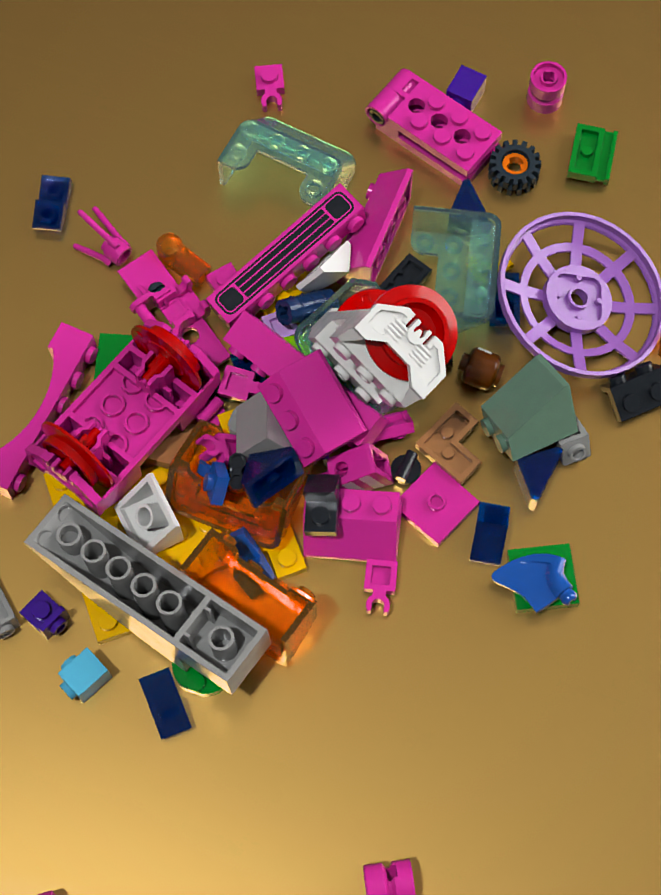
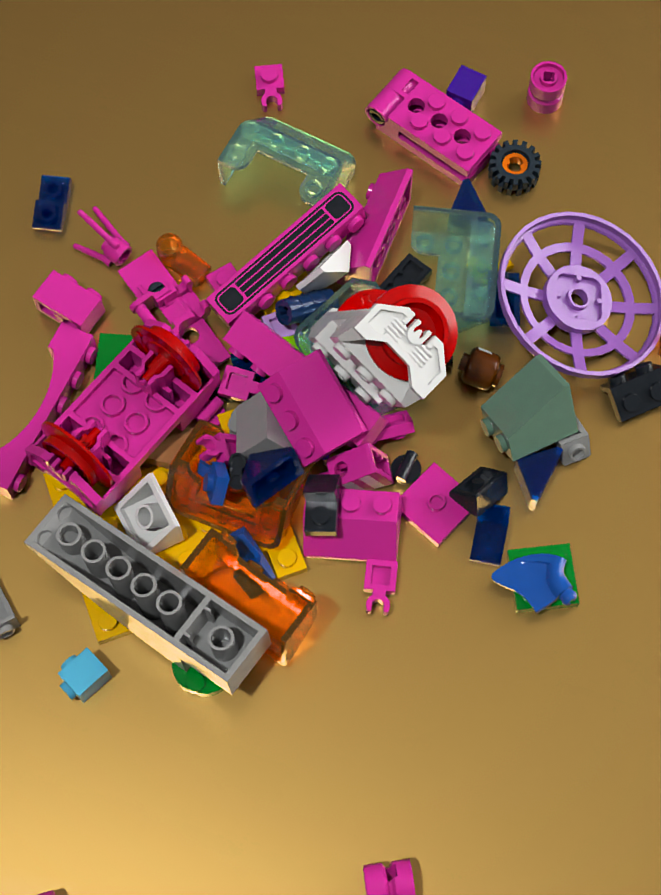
dark purple bracket [19,590,70,640] -> none
clear blue slope [139,667,192,740] -> none
medium nougat plate [415,402,481,485] -> none
green plate [567,123,618,185] -> none
none -> dark pink brick [32,270,105,333]
none -> black slope [449,466,508,517]

